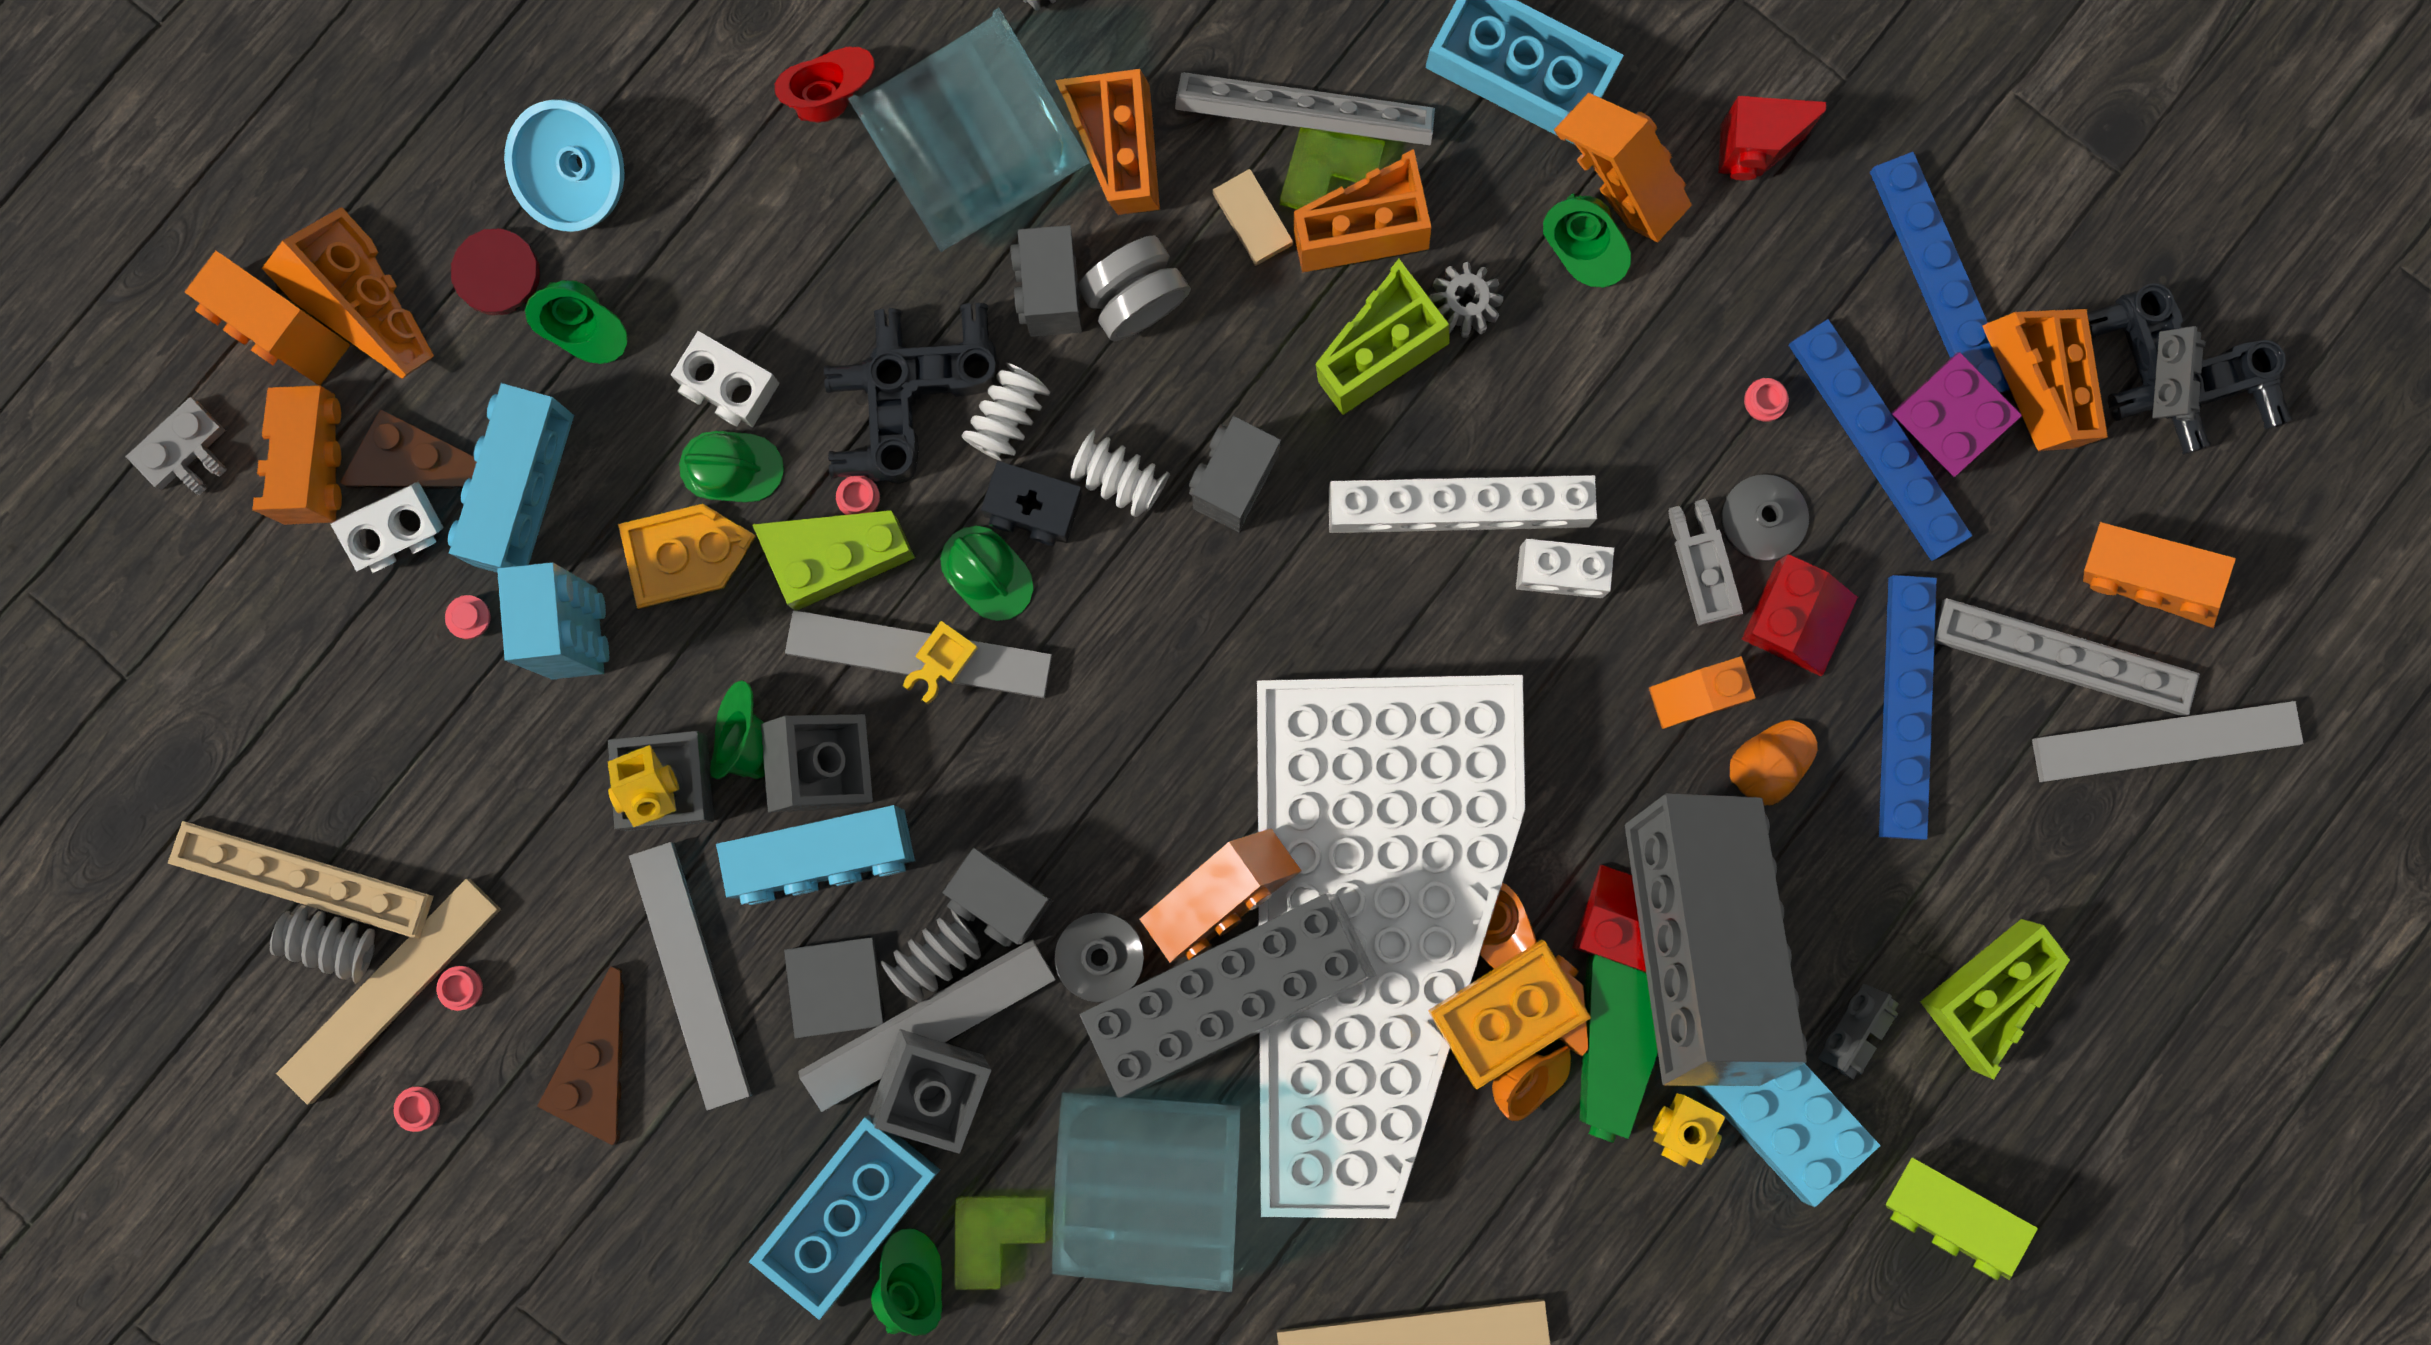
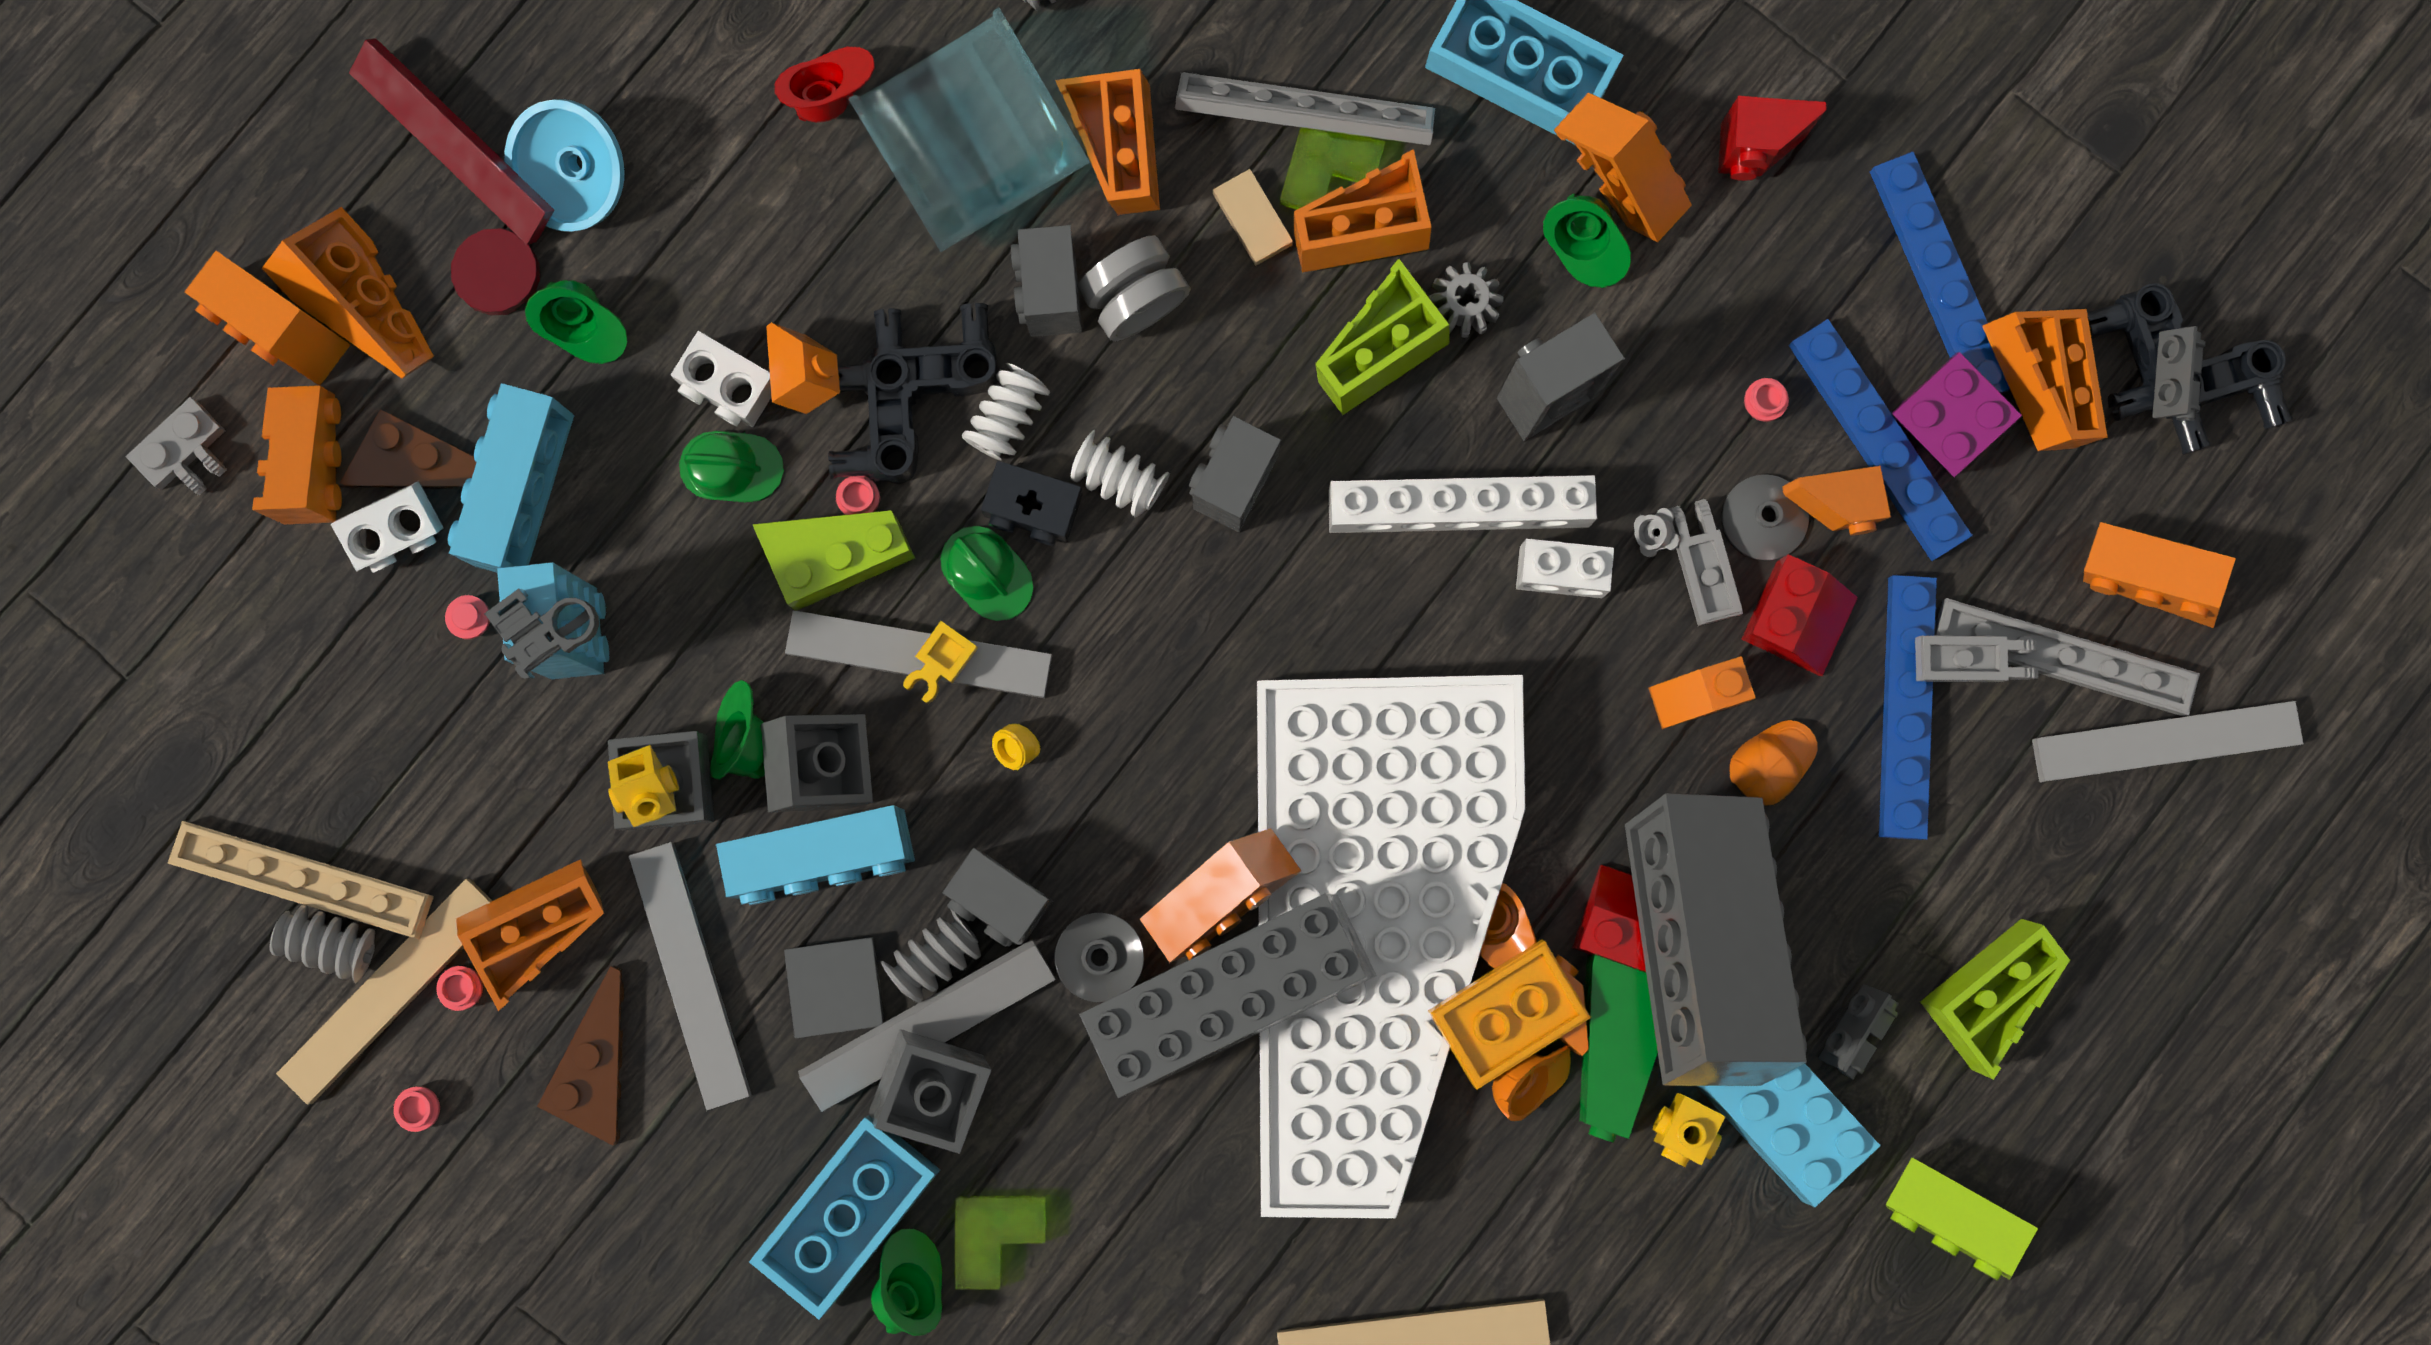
light orange tile [618,504,756,609] -> none
clear light blue windscreen [1052,1093,1241,1292] -> none
none -> dark red tile [349,38,555,245]
none -> orange wedge [456,859,604,1011]
none -> dark grey piece [484,588,599,679]
none -> orange slope [766,322,840,414]
none -> yellow tile [992,724,1041,770]
none -> dark grey brick [1497,313,1625,441]
none -> light grey plate [1634,508,1680,557]
none -> orange slope [1782,466,1891,536]
none -> light grey hinge [1915,636,2038,682]

